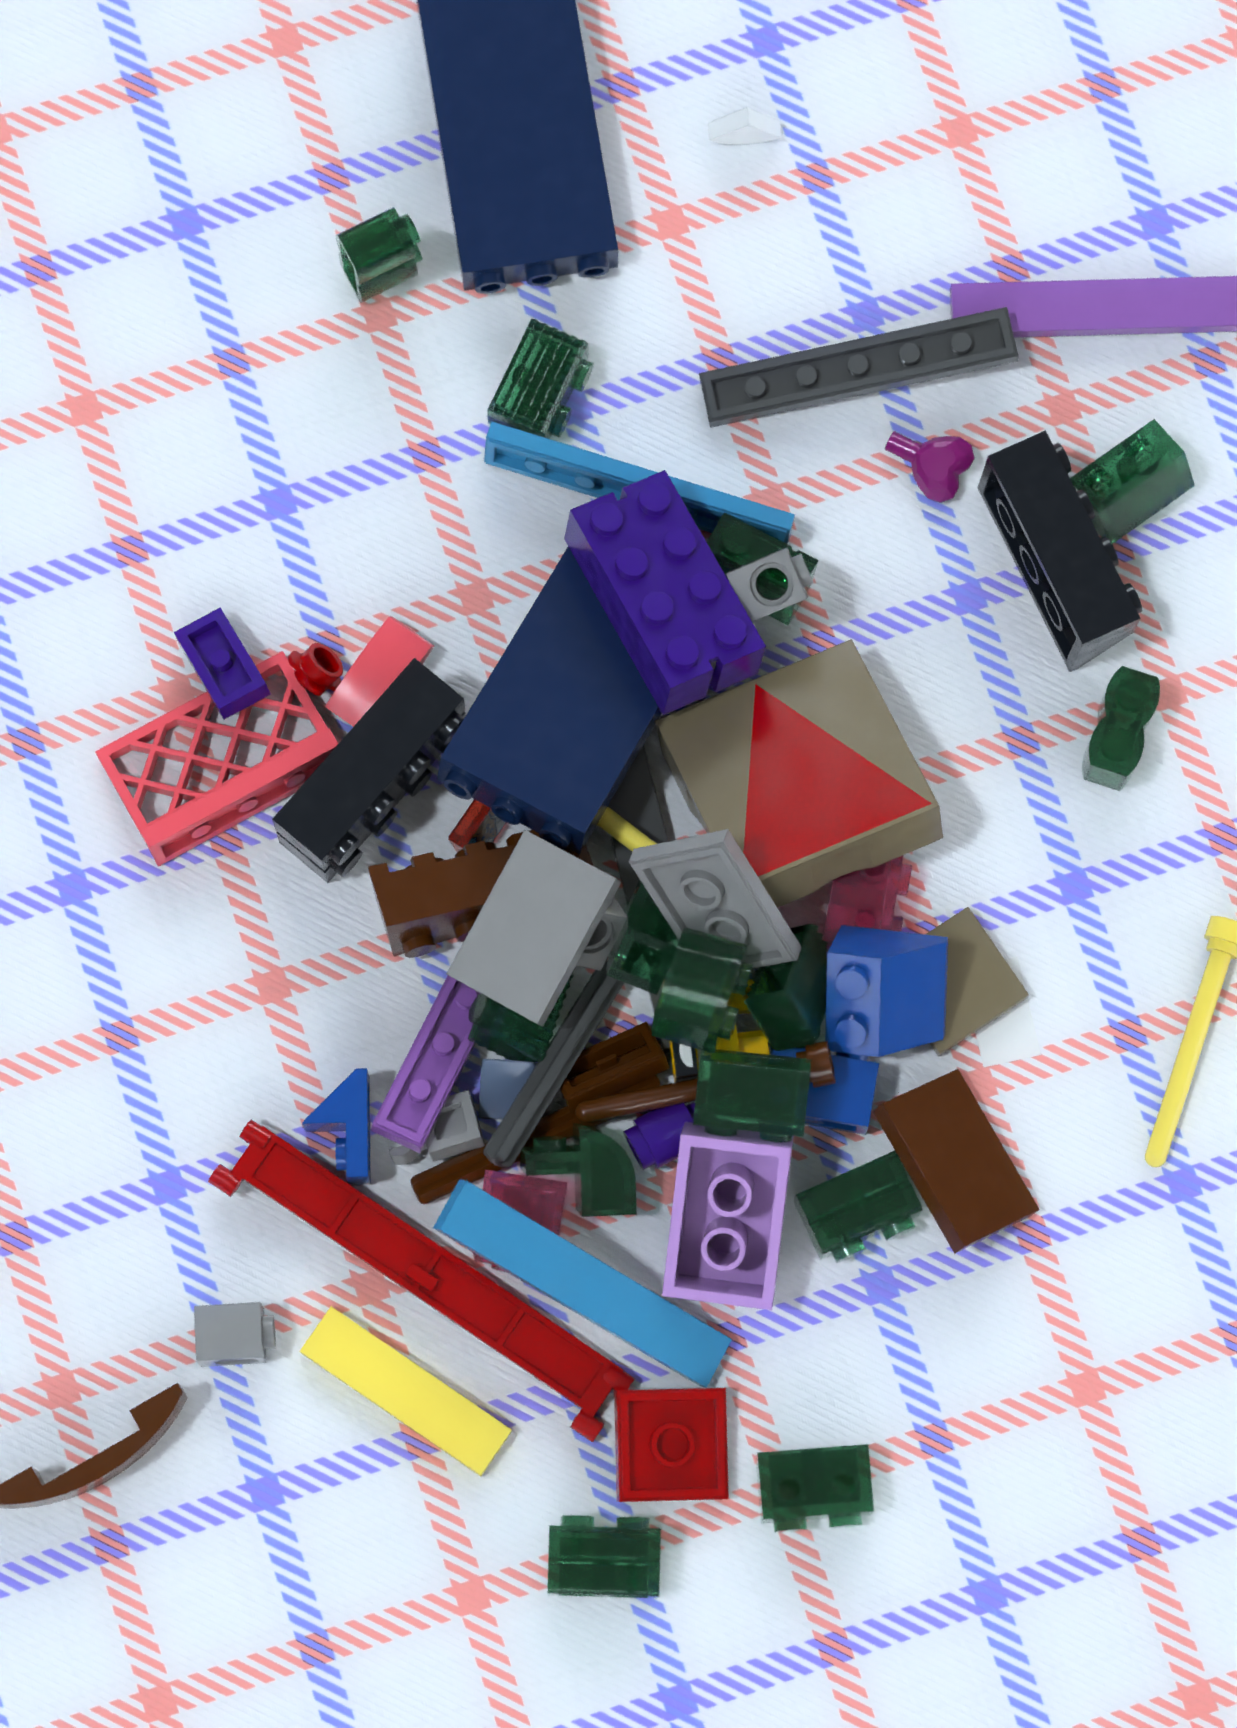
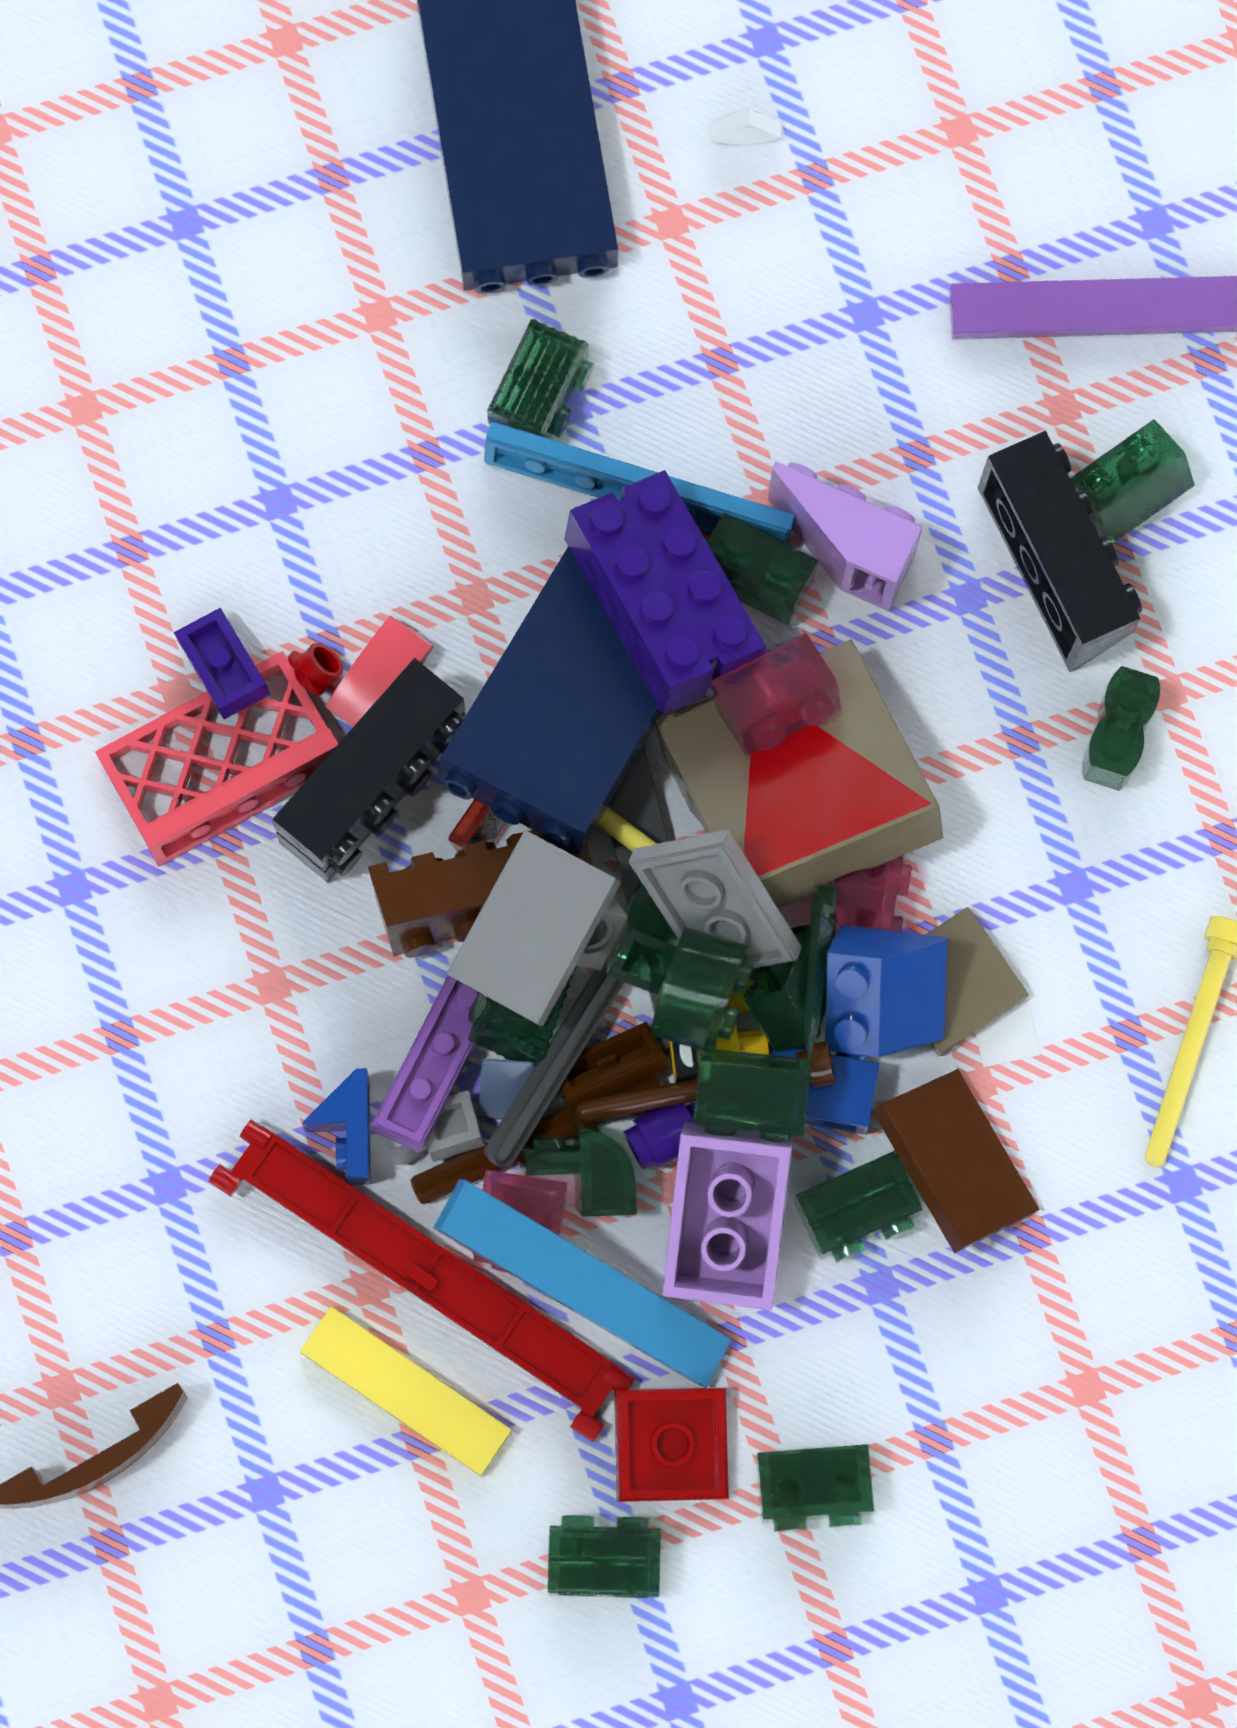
light grey brick [194,1302,276,1367] -> none
clear green brick [336,207,423,303] -> none
dark grey tile [699,307,1018,428] -> none
light grey brick [726,547,813,622] -> none
magenta rock [885,431,975,503] -> none
none -> clear pink brick [711,633,841,757]
none -> lavender slope [768,461,923,611]
none -> clear green bar [803,885,838,1062]

